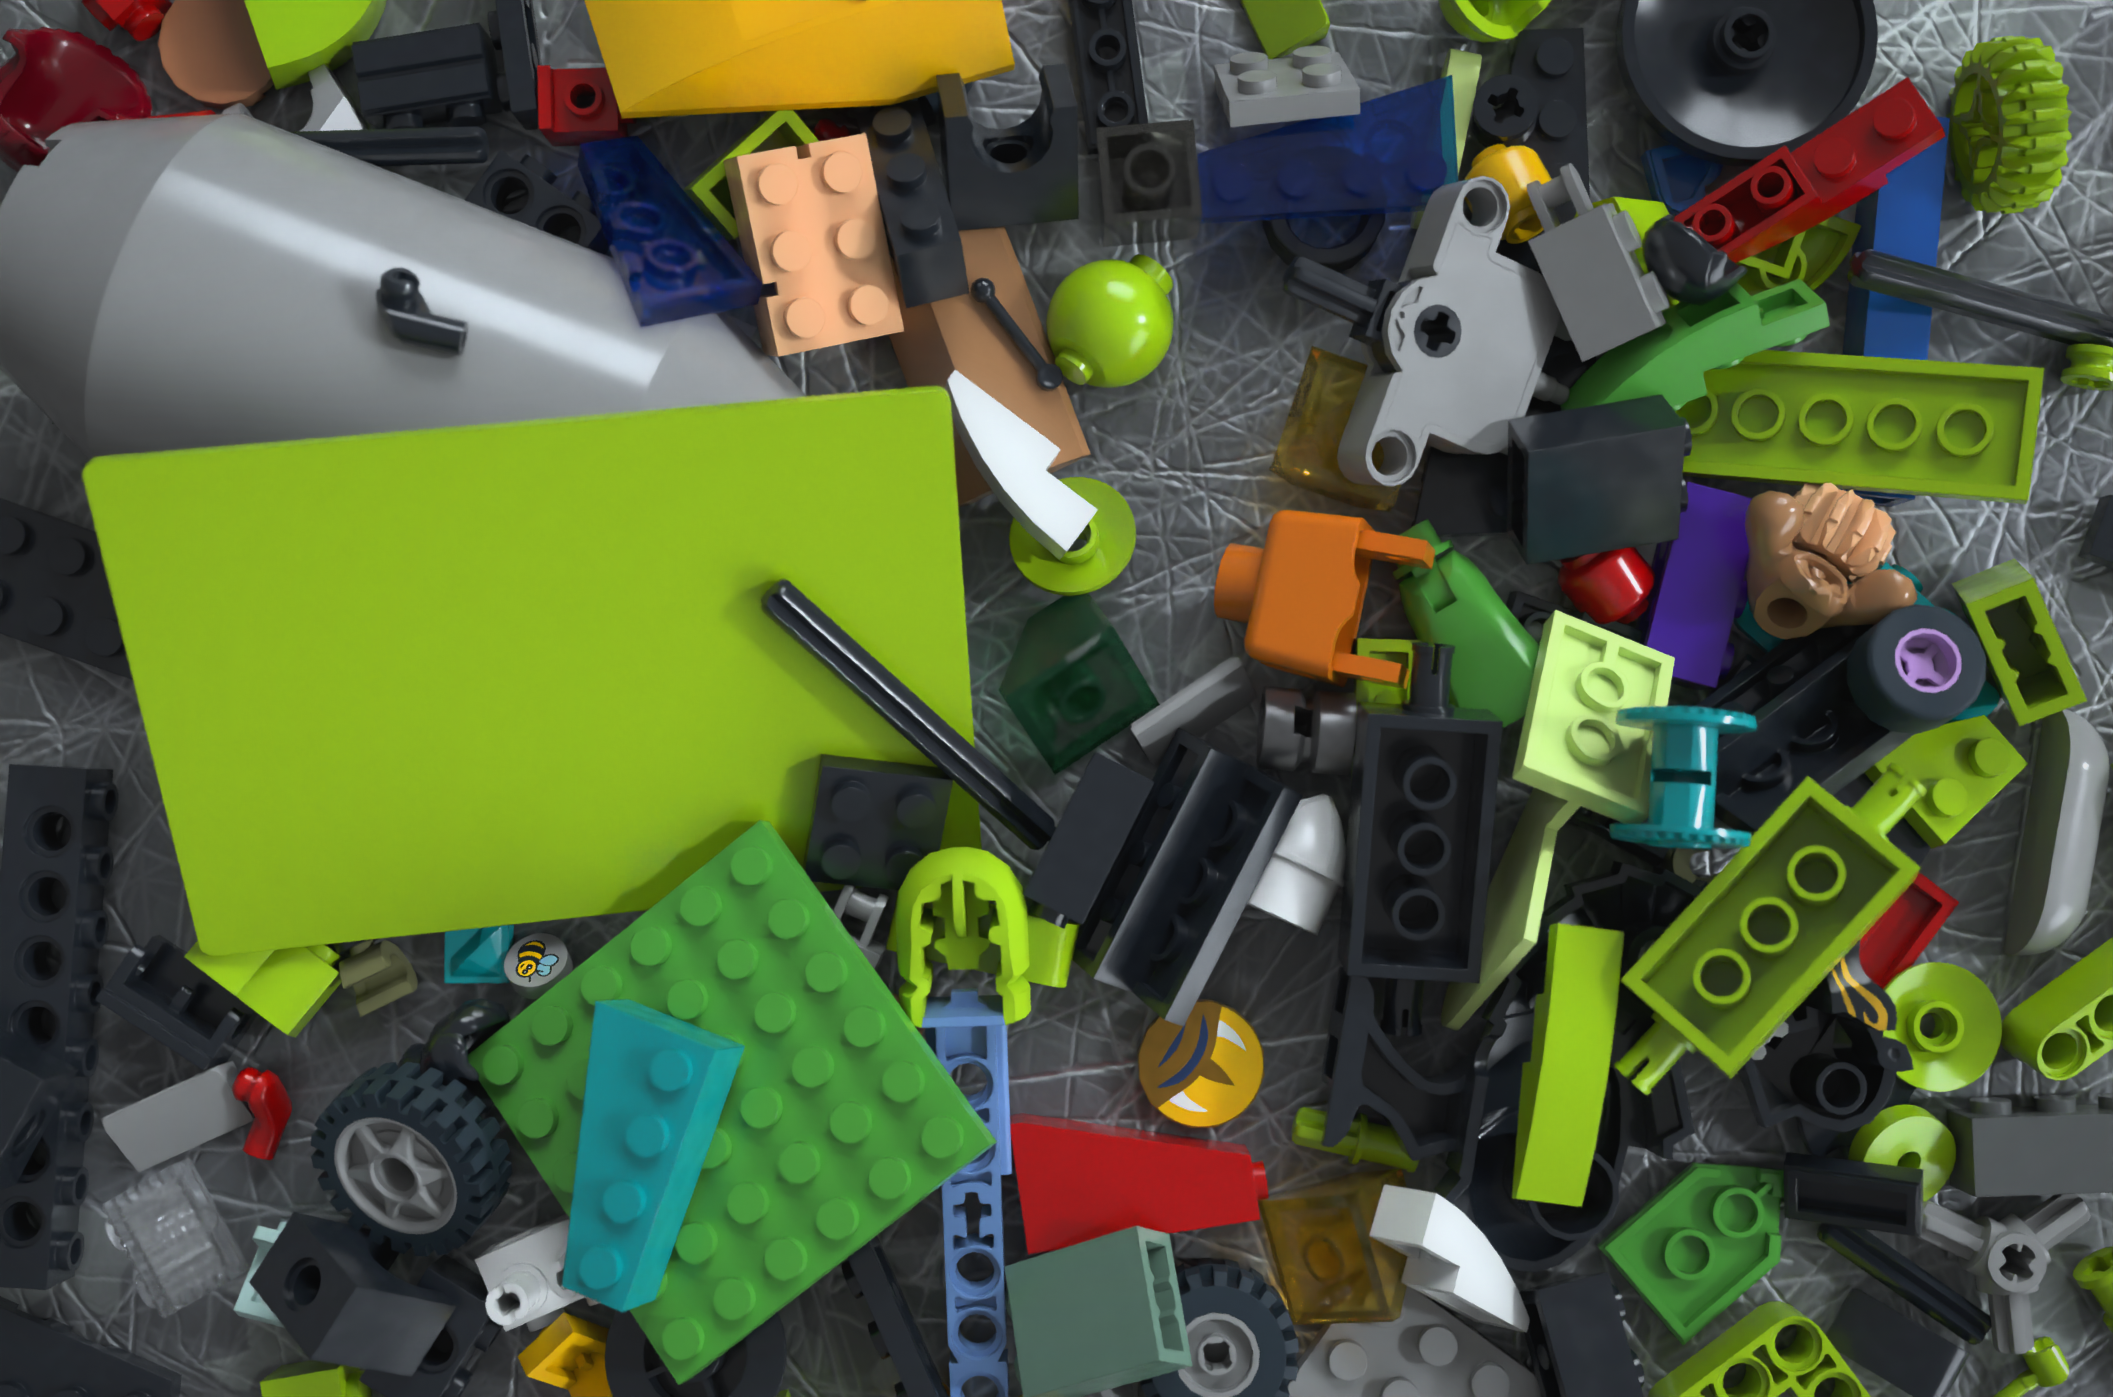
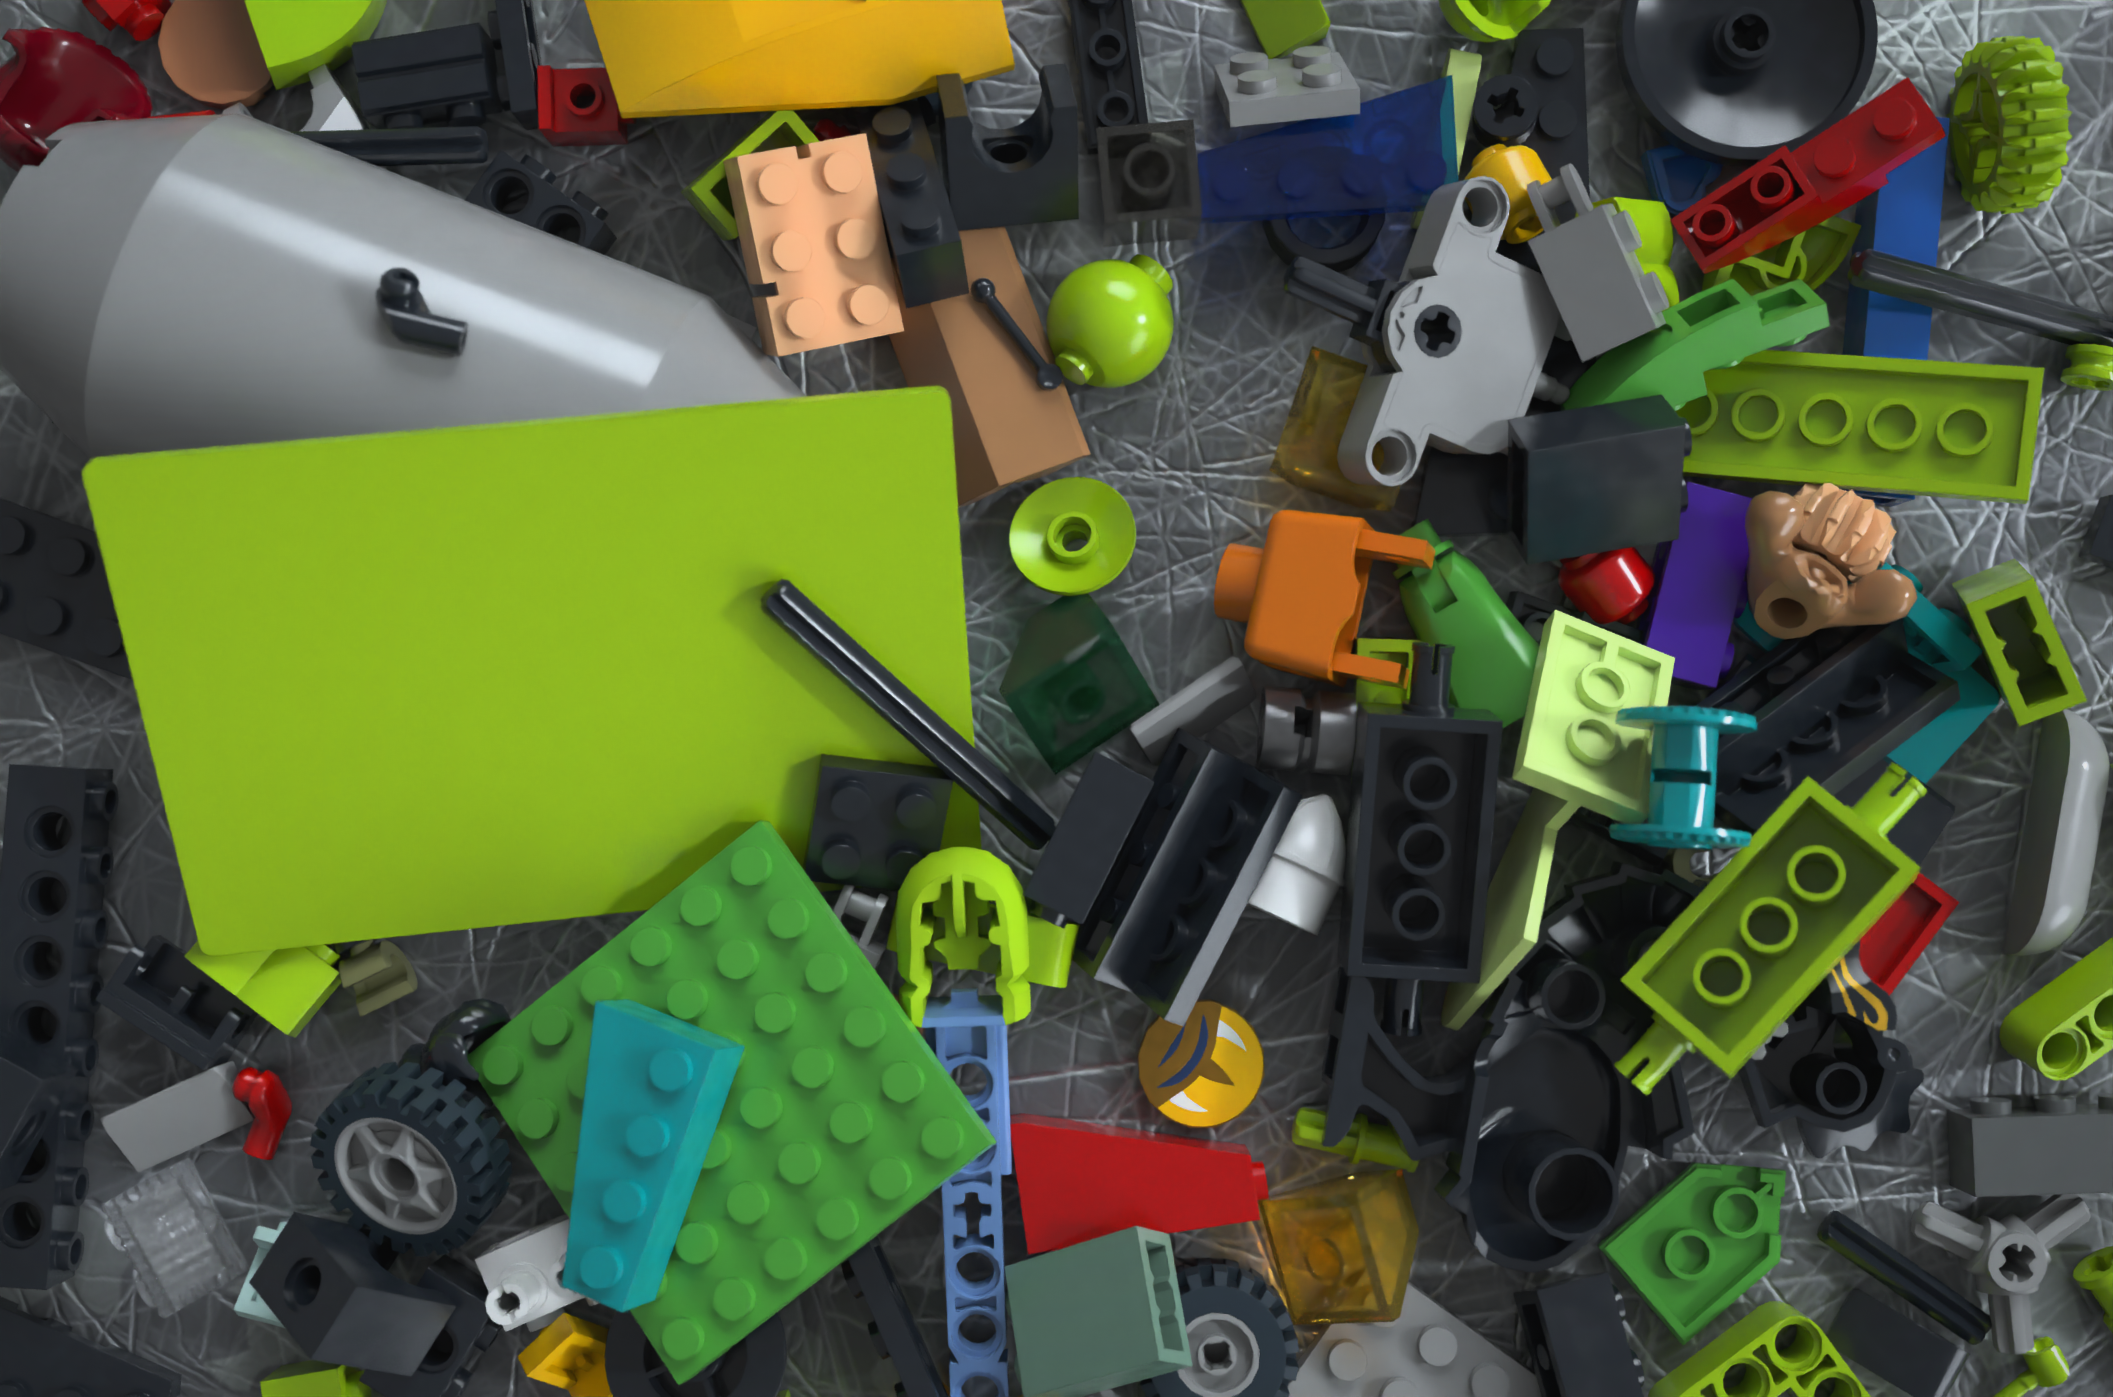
teal tile [444,924,514,983] -> none
light grey tile [504,933,573,999] -> none
clear blue wing [577,135,762,327] -> none
white slope [945,370,1098,560] -> none
white slope [1369,1185,1530,1333] -> none
lime slope [1512,923,1624,1207] -> none
black hair [1642,214,1748,306] -> none
black tile [1784,1152,1924,1237] -> none
black wheel [1847,604,1986,734] -> none
lime piece [1848,1105,1956,1202] -> none
lime wing [1864,715,2028,849] -> none
lime dish [1883,962,2002,1092] -> none

